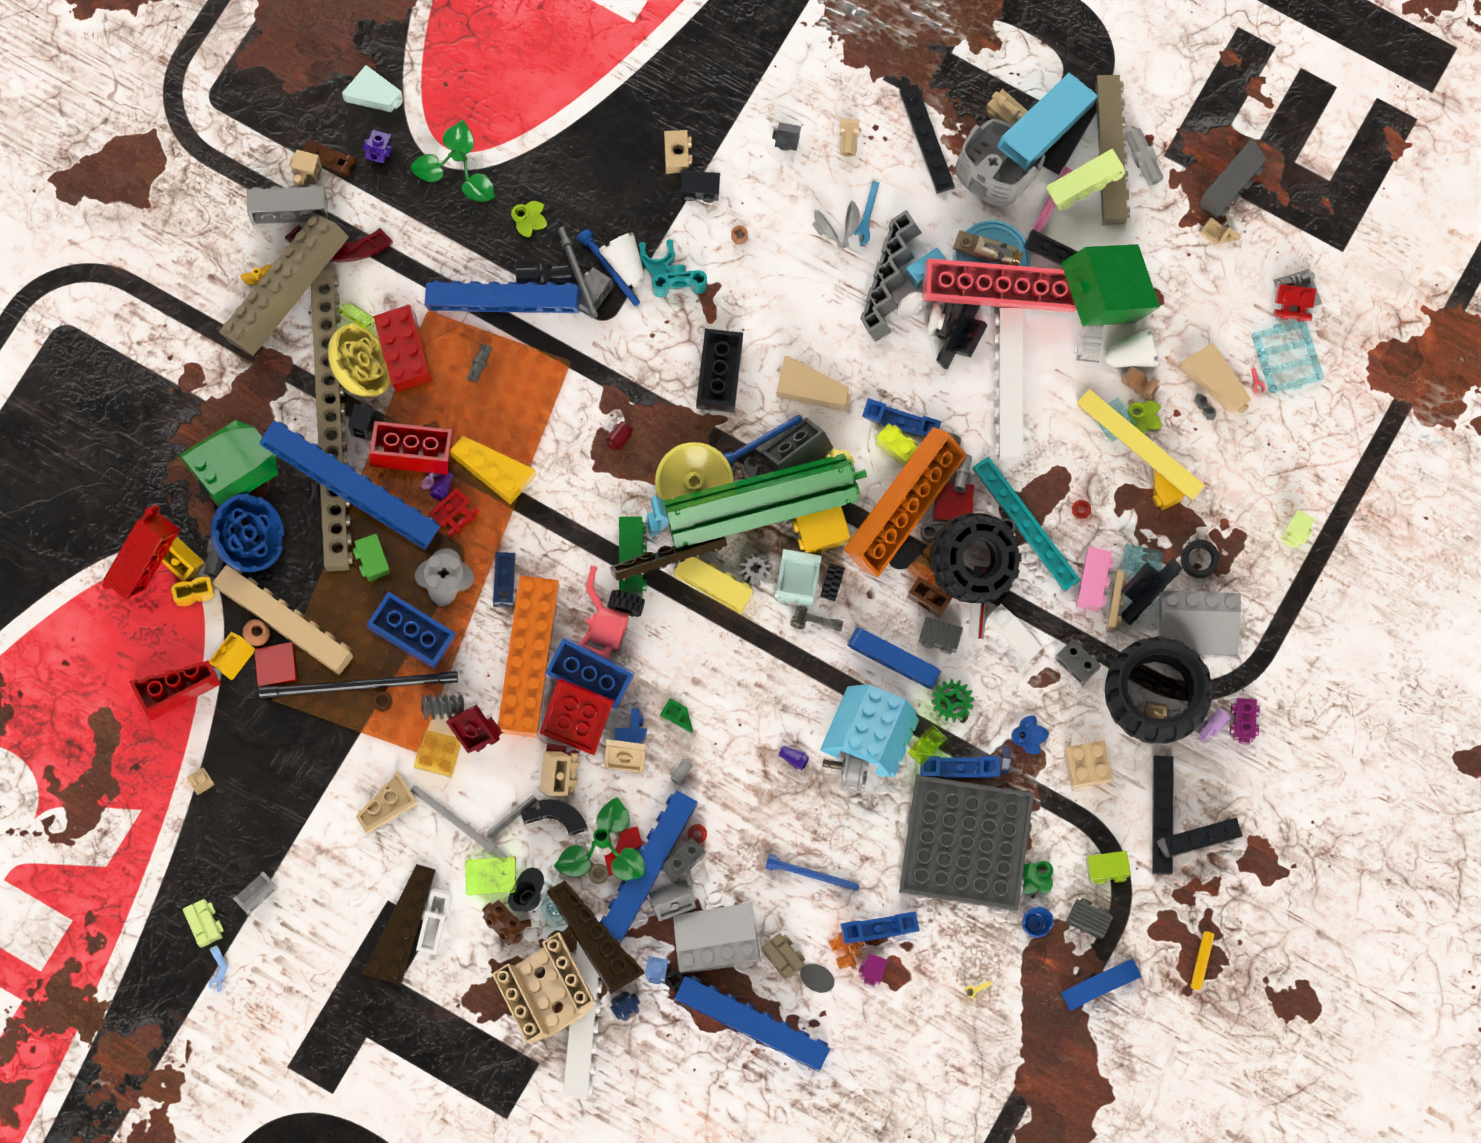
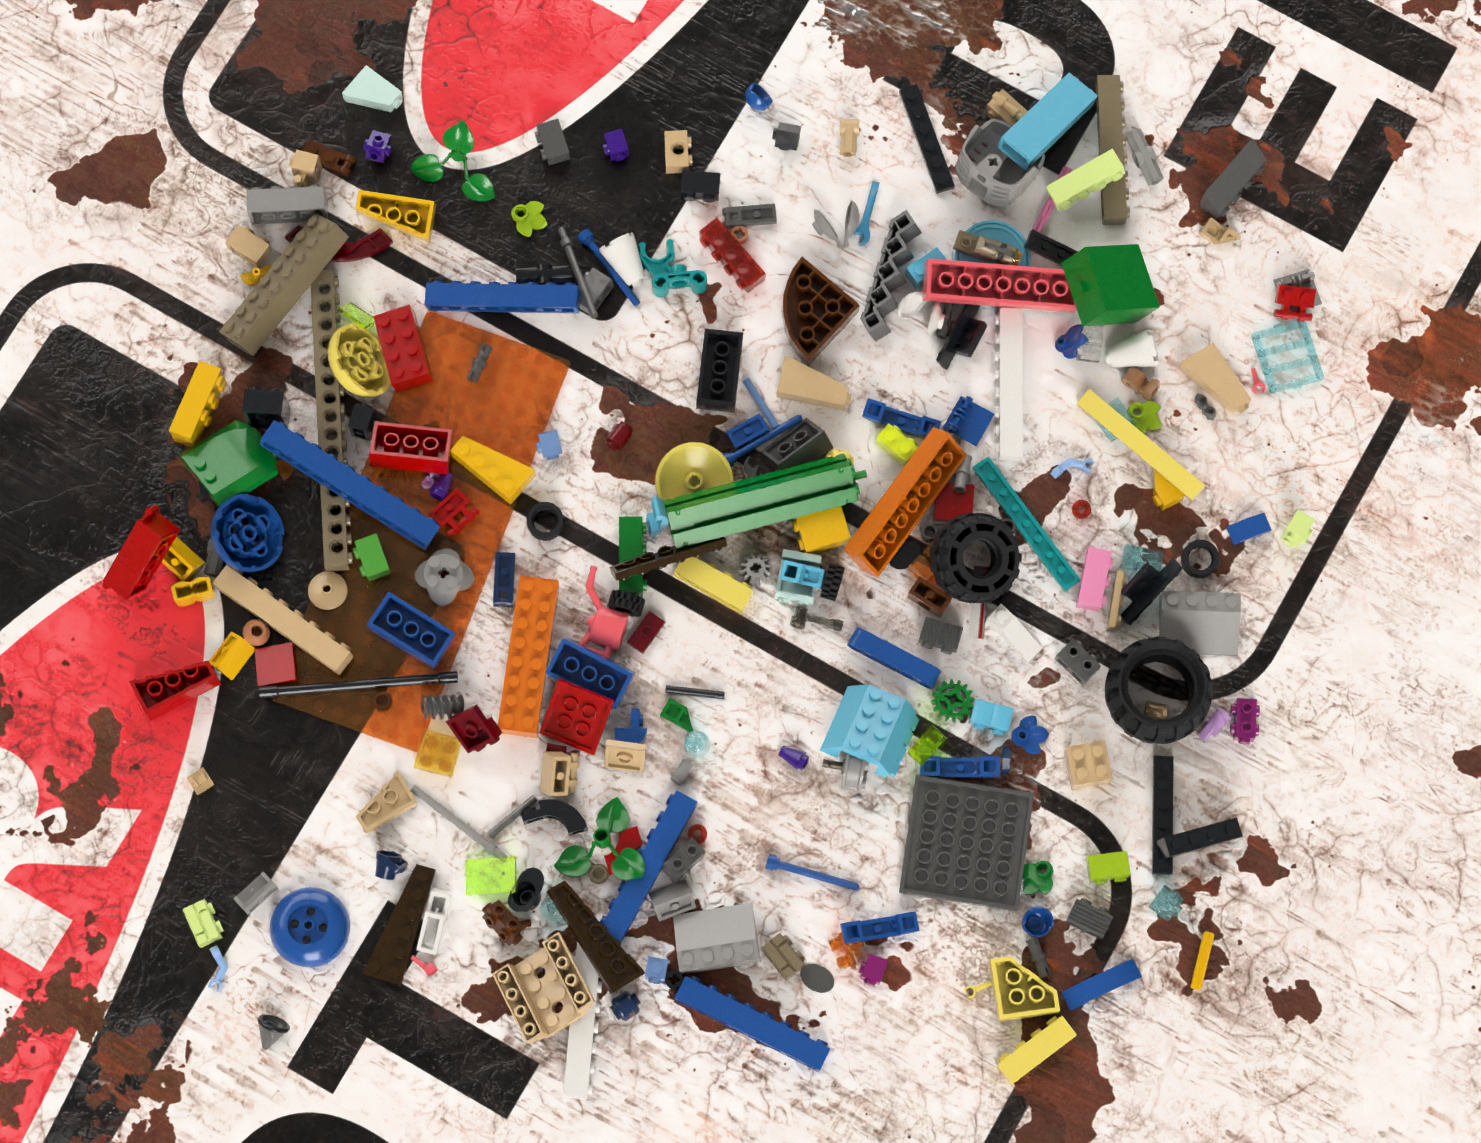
none -> yellow brick [169,360,227,447]
none -> tan brick [225,224,272,268]
none -> black brick [242,387,291,429]
none -> dark grey hat [257,1014,290,1050]
none -> blue brick [270,887,350,968]
none -> clear orange tile [277,459,295,481]
none -> tan dish [308,572,348,610]
none -> yellow wedge [355,190,436,243]
none -> dark blue piece [375,850,408,880]
none -> coral hand [410,955,438,976]
none -> black tyre [526,502,564,541]
none -> dark grey piece [534,119,570,166]
none -> medium blue brick [536,429,562,460]
none -> dark purple brick [603,129,629,161]
none -> dark red plate [627,611,666,654]
none -> black bar [665,685,725,699]
none -> clear light blue piece [684,730,711,758]
none -> clear red brick [699,218,766,293]
none -> dark grey plate [722,203,777,229]
none -> blue plate [726,413,769,450]
none -> medium blue bar [743,378,779,429]
none -> blue hair [745,82,773,111]
none -> medium azure brick [779,560,827,589]
none -> reddish brown brick [782,256,860,366]
none -> blue hinge [942,396,995,446]
none -> medium azure brick [969,699,1014,736]
none -> light yellow brick [989,956,1060,1022]
none -> light yellow brick [997,1016,1077,1085]
none -> dark grey pin [1026,937,1052,979]
none -> light blue arm [1050,458,1094,479]
none -> blue plate [1055,324,1089,359]
none -> clear light blue brick [1149,885,1184,921]
none -> blue slope [1226,513,1272,545]

